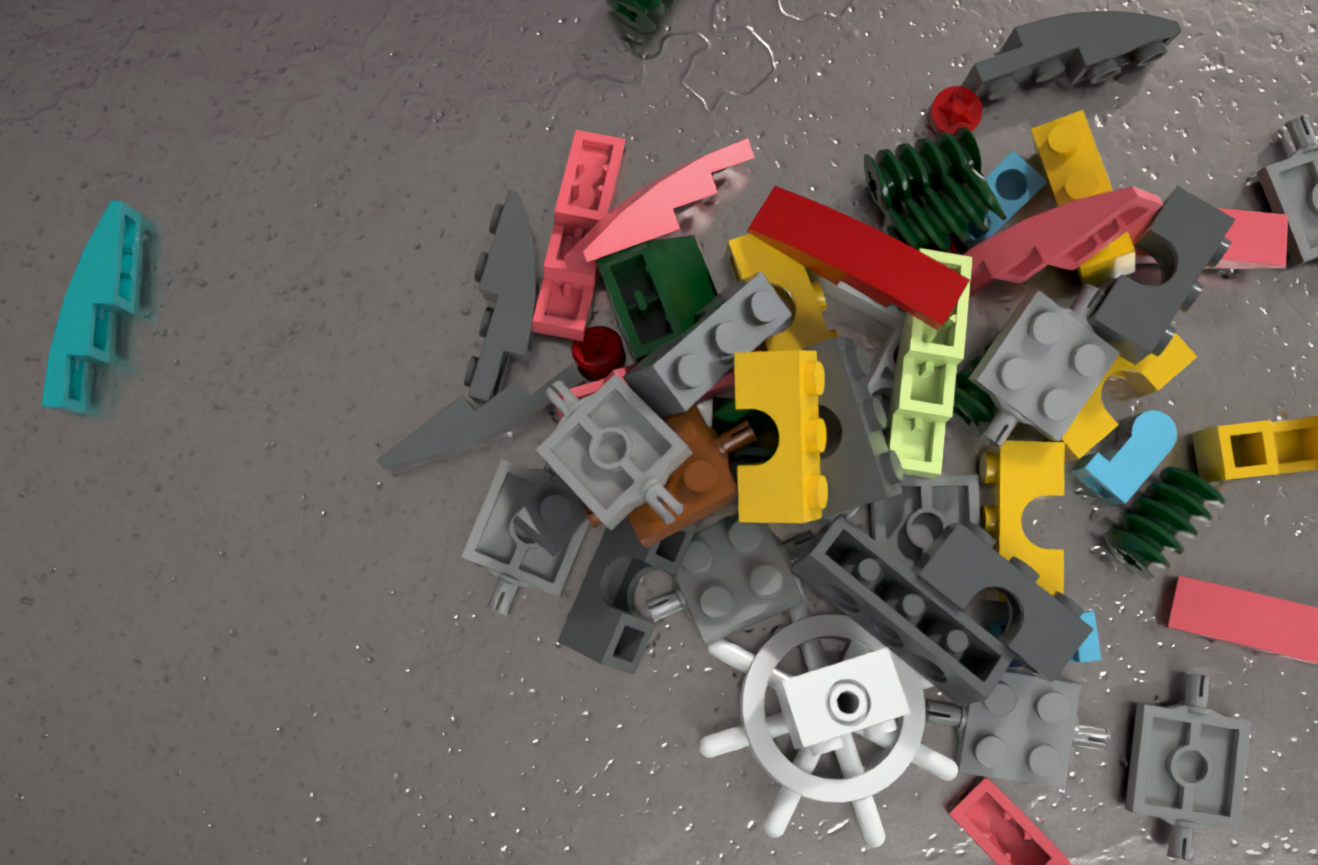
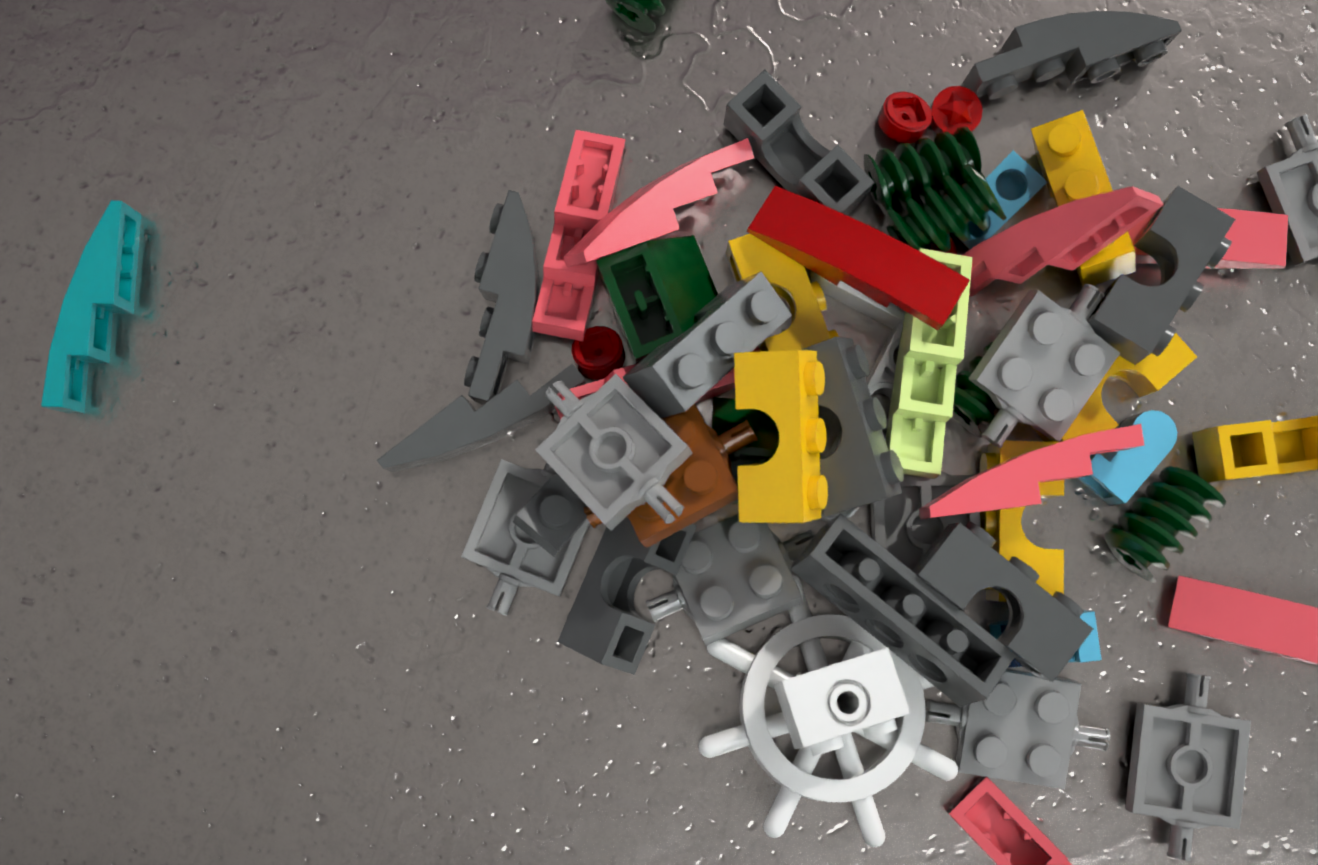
none -> dark grey arch [723,69,874,216]
none -> red tile [878,92,932,143]
none -> coral slope [919,424,1145,520]

